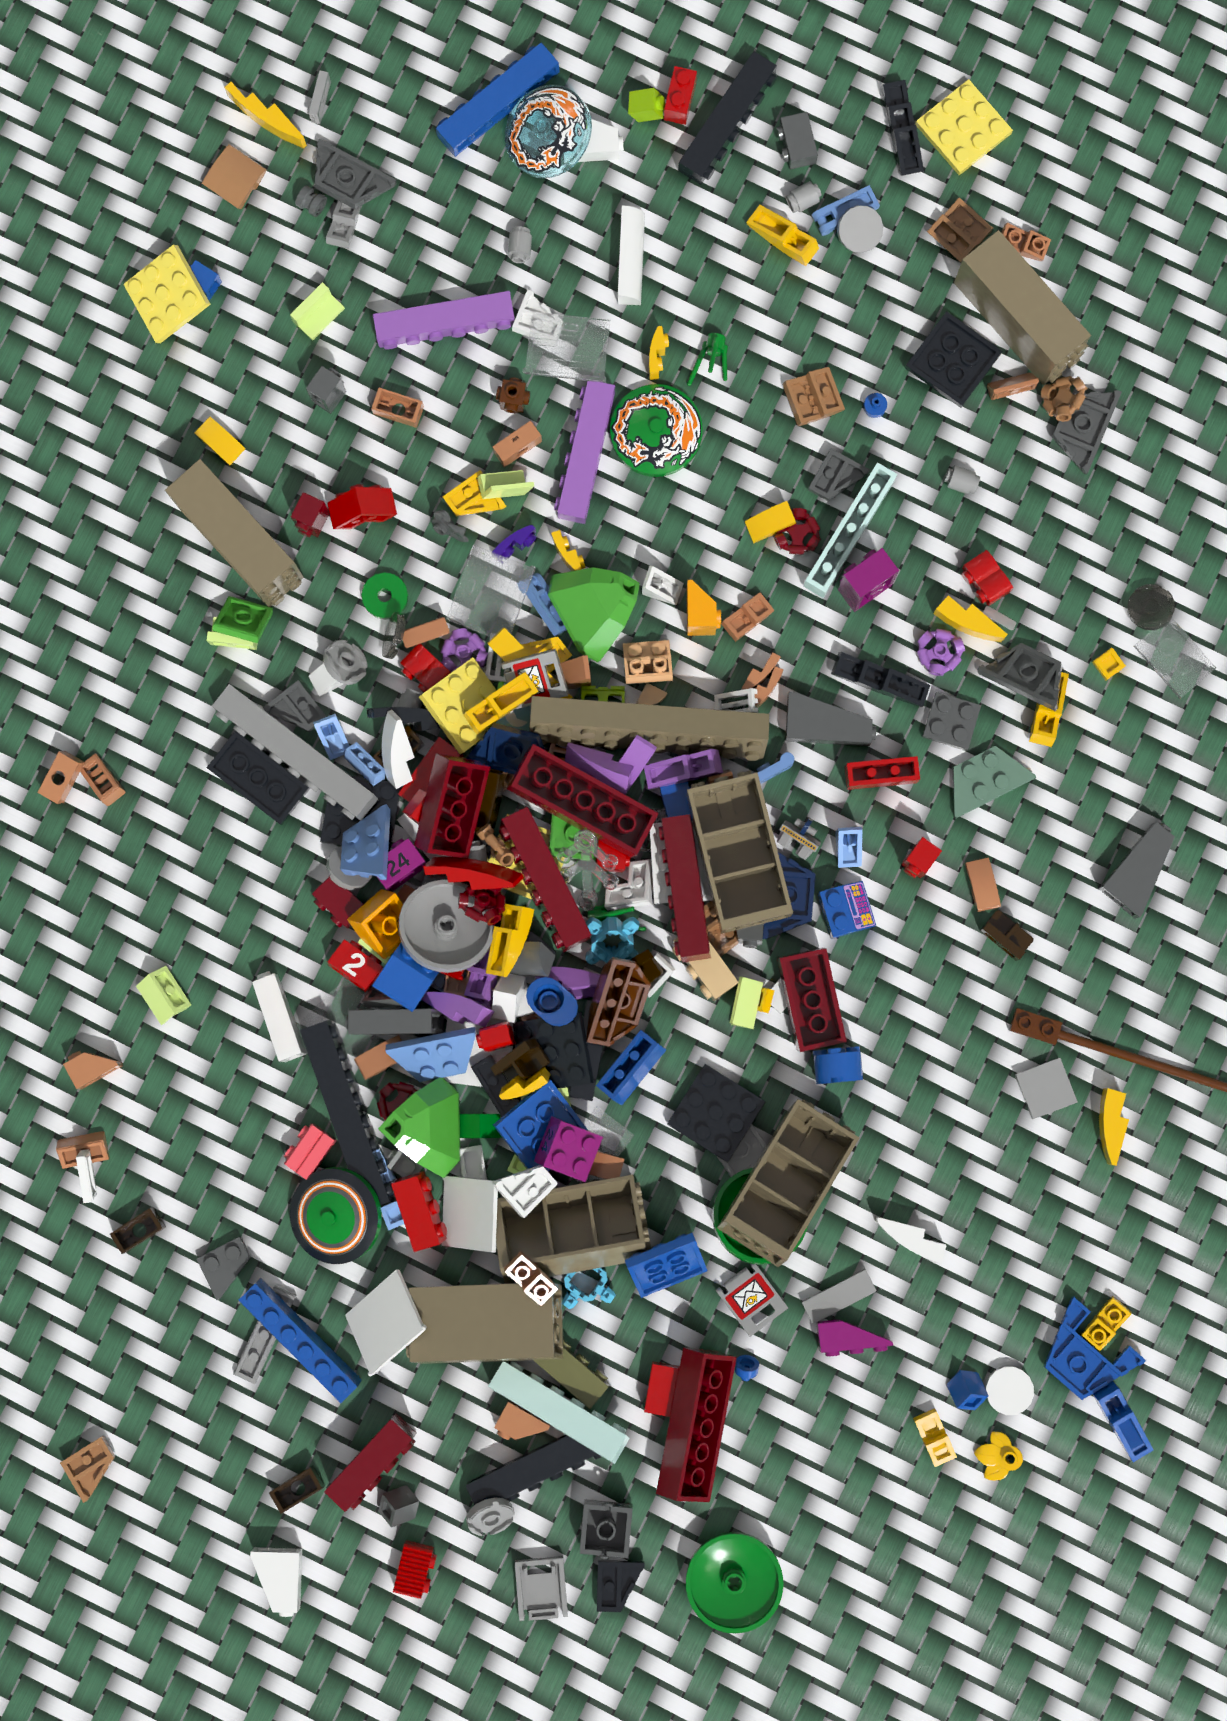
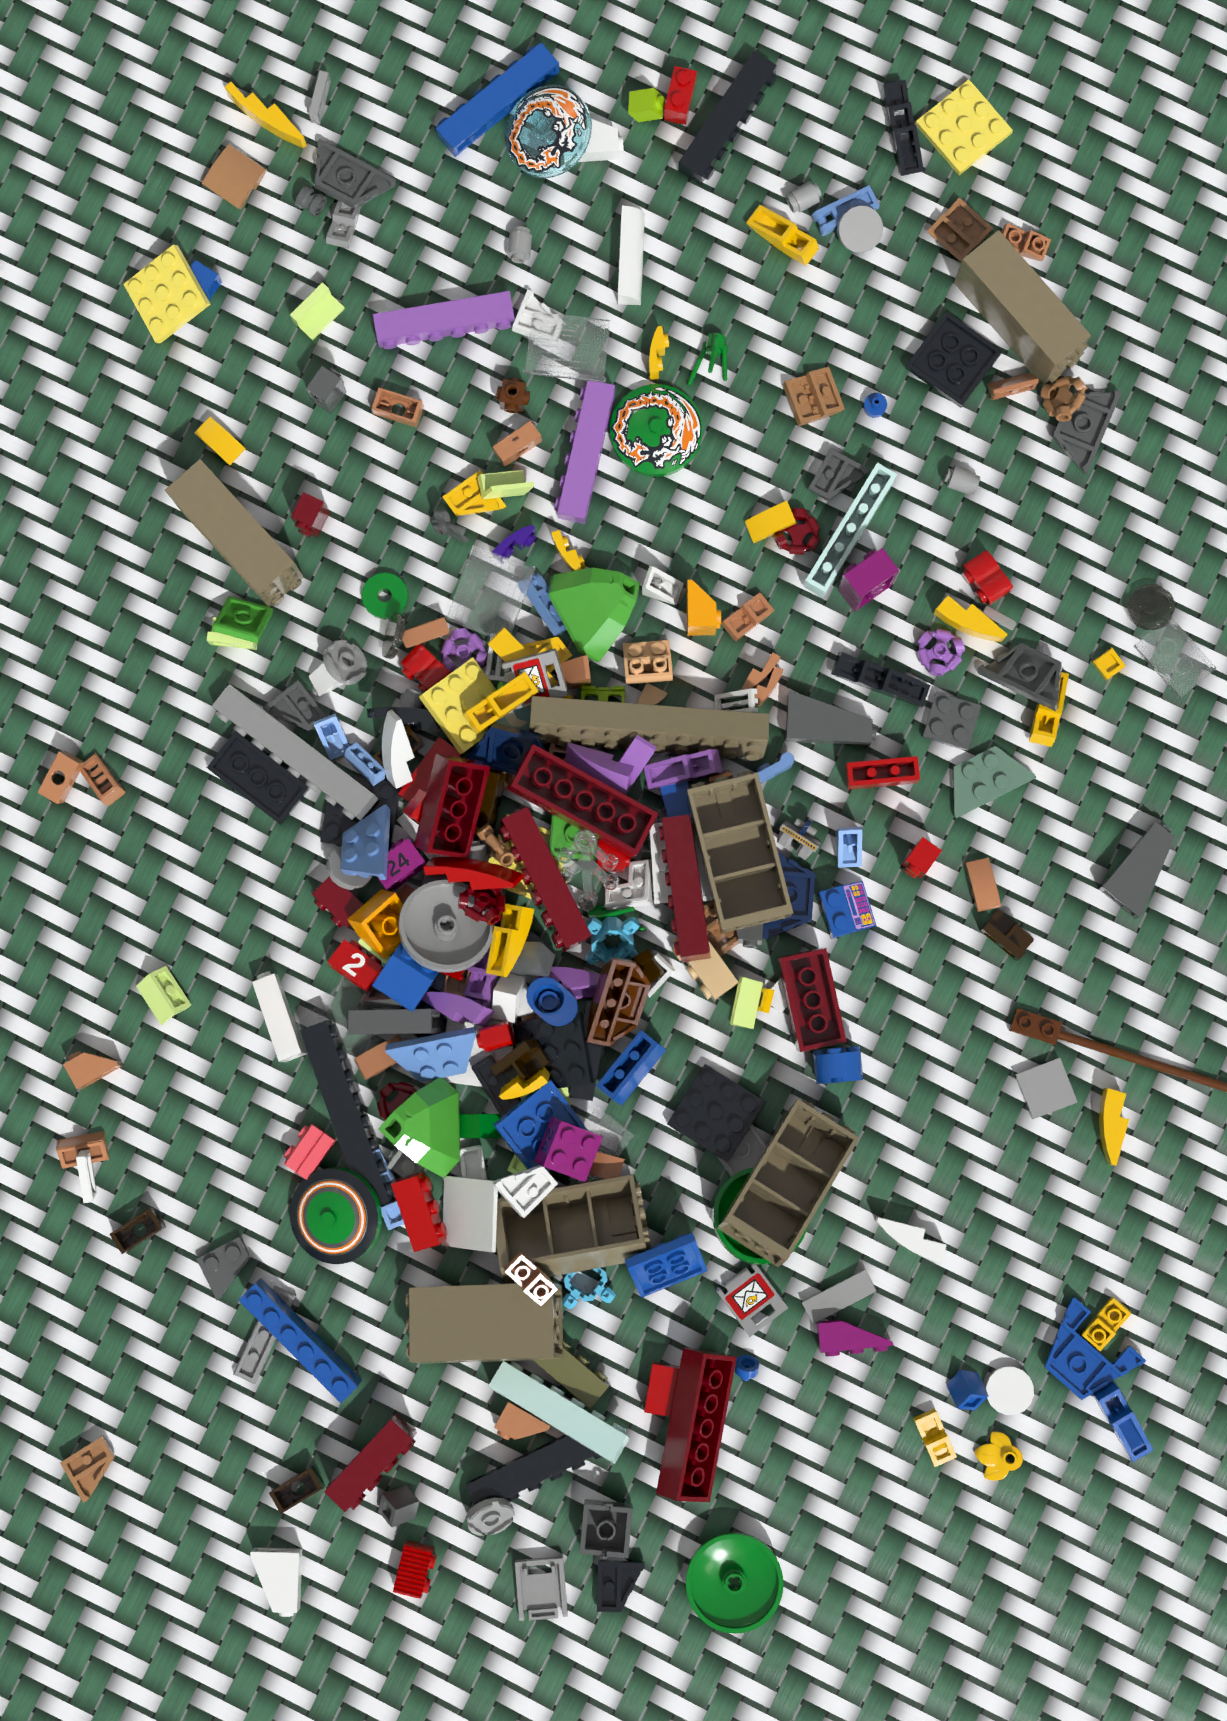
red brick [327,484,397,529] -> none
white piece [345,1269,427,1376] -> none
dark grey brick [776,112,818,170] -> none

